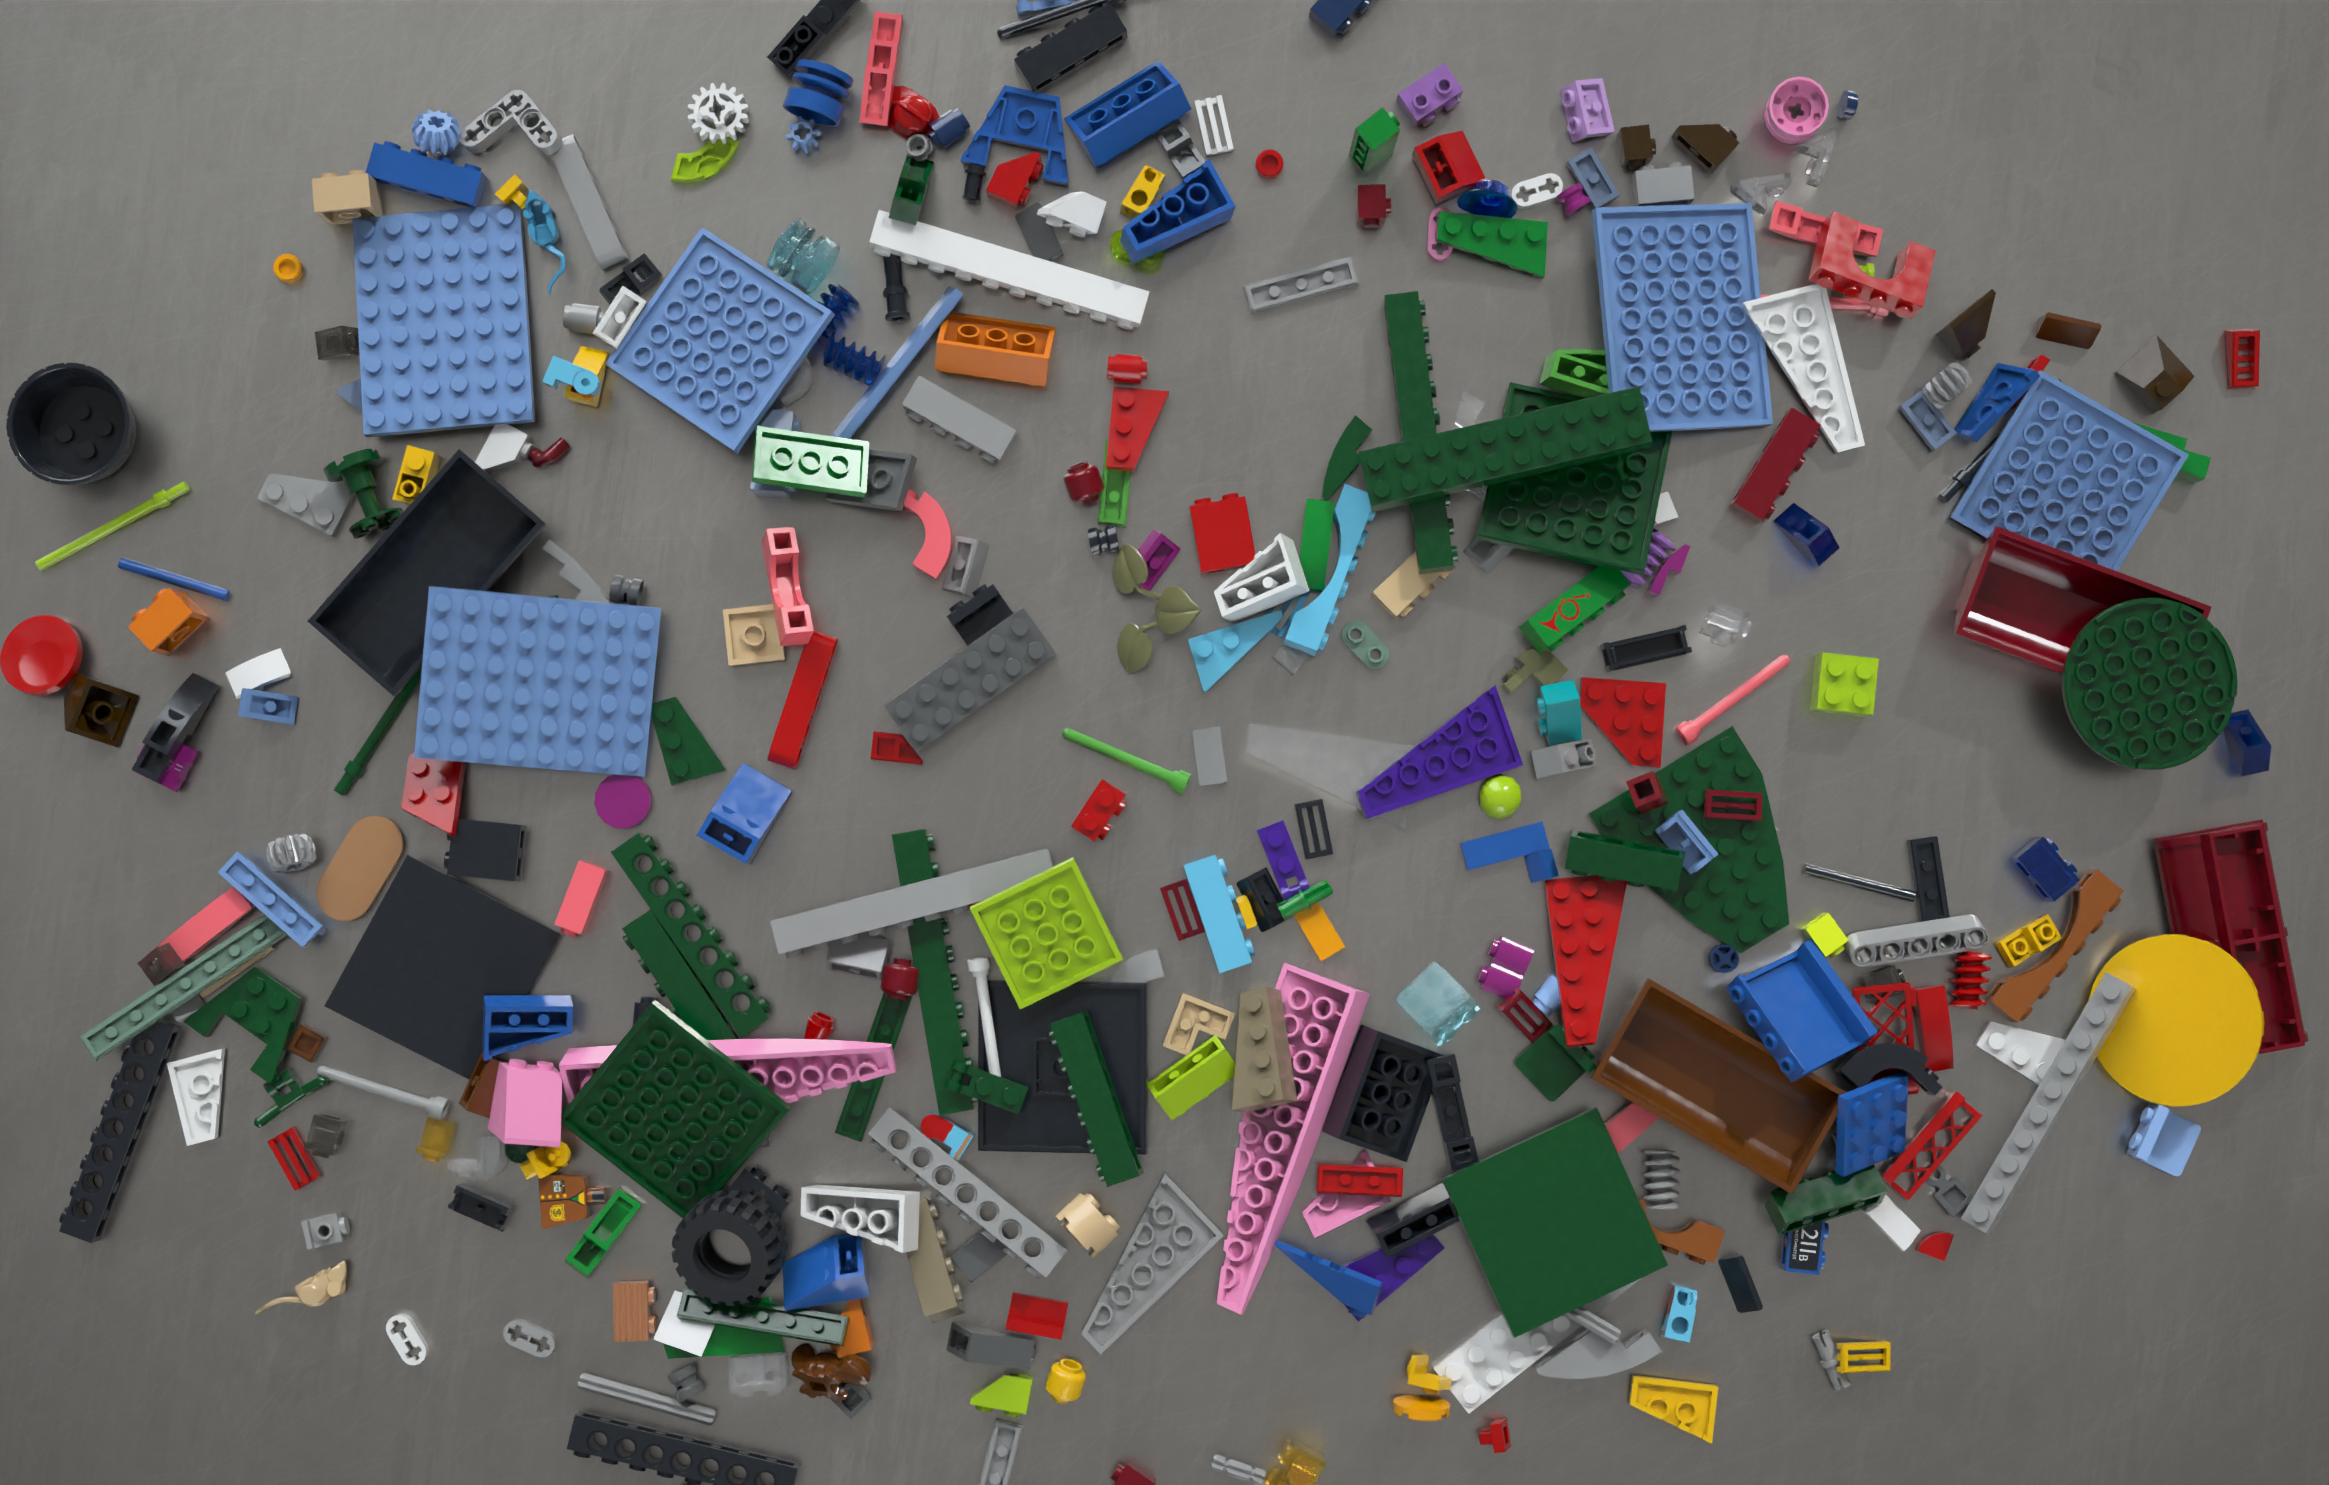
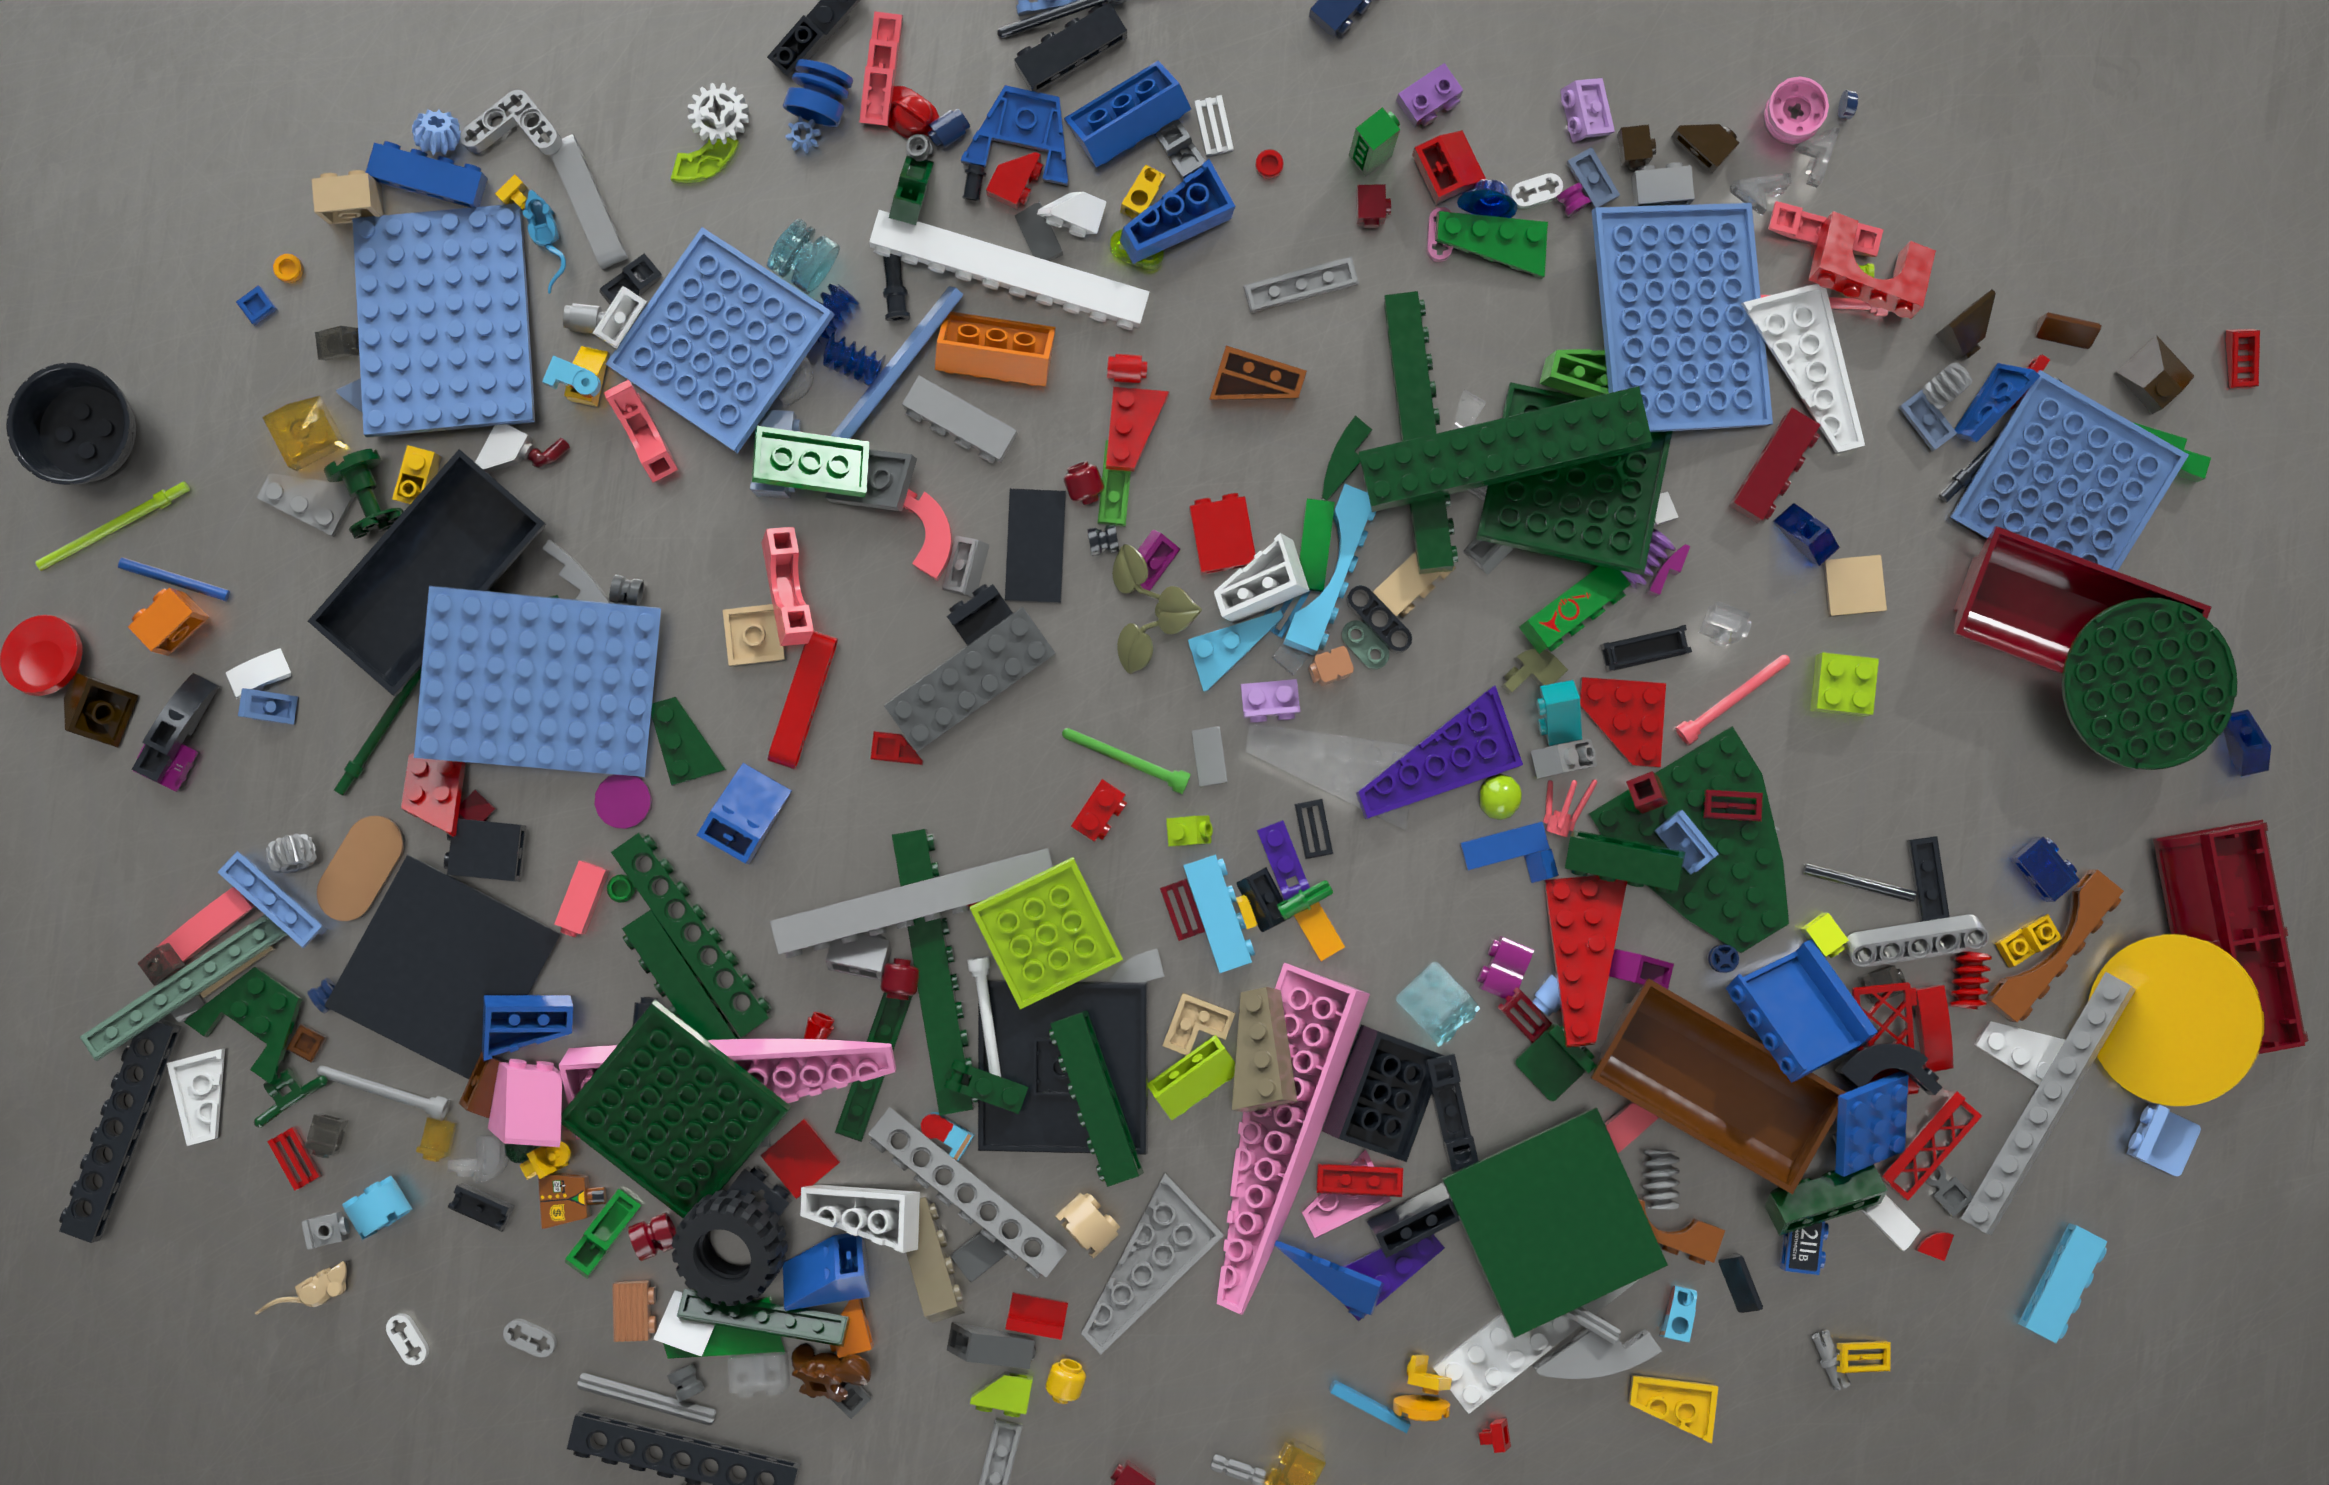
none -> blue tile [236,285,277,326]
none -> clear yellow slope [262,396,347,471]
none -> dark blue wheel [307,978,335,1014]
none -> medium azure brick [342,1176,412,1240]
none -> dark red tile [459,789,497,821]
none -> coral arch [604,380,678,483]
none -> green plate [607,874,636,903]
none -> dark red wheel [628,1212,676,1261]
none -> red tile [760,1118,841,1199]
none -> black tile [1005,488,1066,604]
none -> lime bracket [1166,815,1213,847]
none -> dark orange wedge [1209,345,1307,400]
none -> lavender bracket [1241,679,1301,723]
none -> nougat brick [1308,646,1354,686]
none -> dark azure tile [1329,1380,1411,1434]
none -> black beam [1346,585,1412,654]
none -> coral plant [1543,779,1597,837]
none -> magenta slope [1609,949,1674,989]
none -> tan tile [1823,555,1887,617]
none -> medium azure brick [2018,1223,2108,1343]

